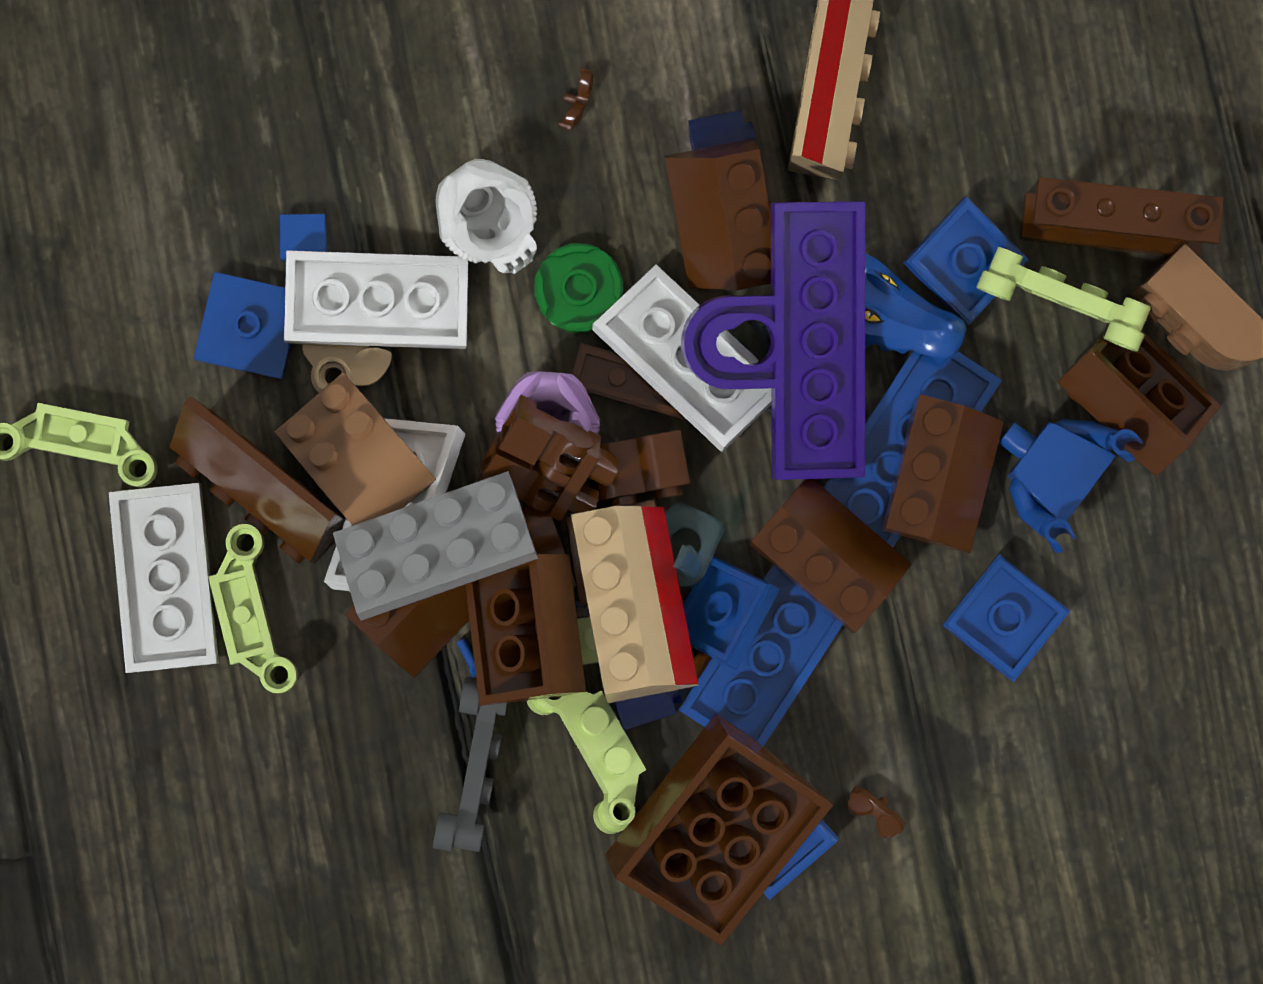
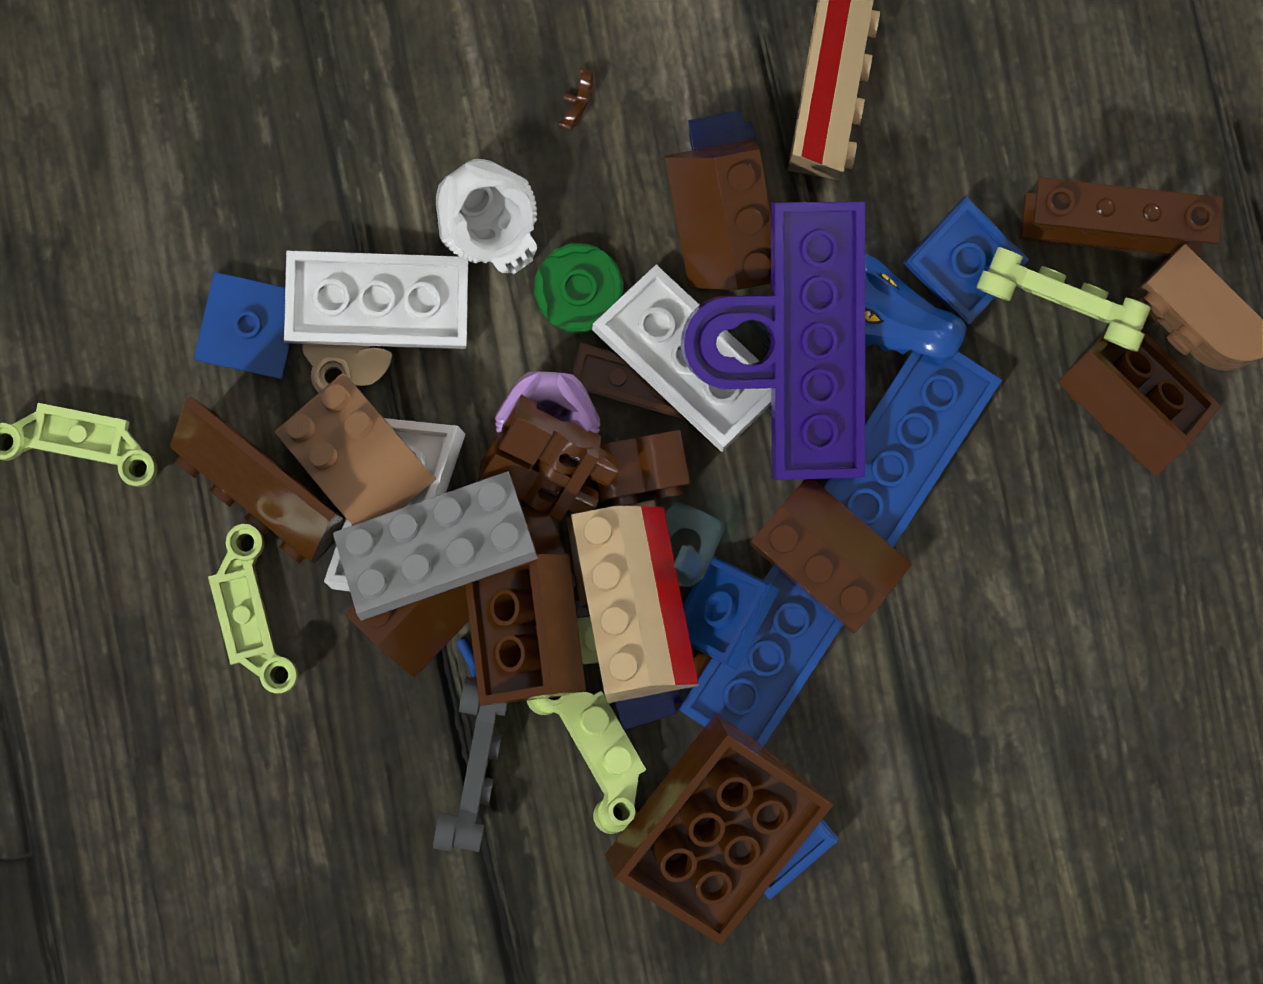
white plate [109,483,219,673] -> none
blue tile [280,214,327,262] -> none
reddish brown piece [848,786,906,838] -> none
reddish brown slope [881,394,1004,554] -> none
blue plate [942,554,1070,682] -> none
blue torso [999,419,1143,553] -> none

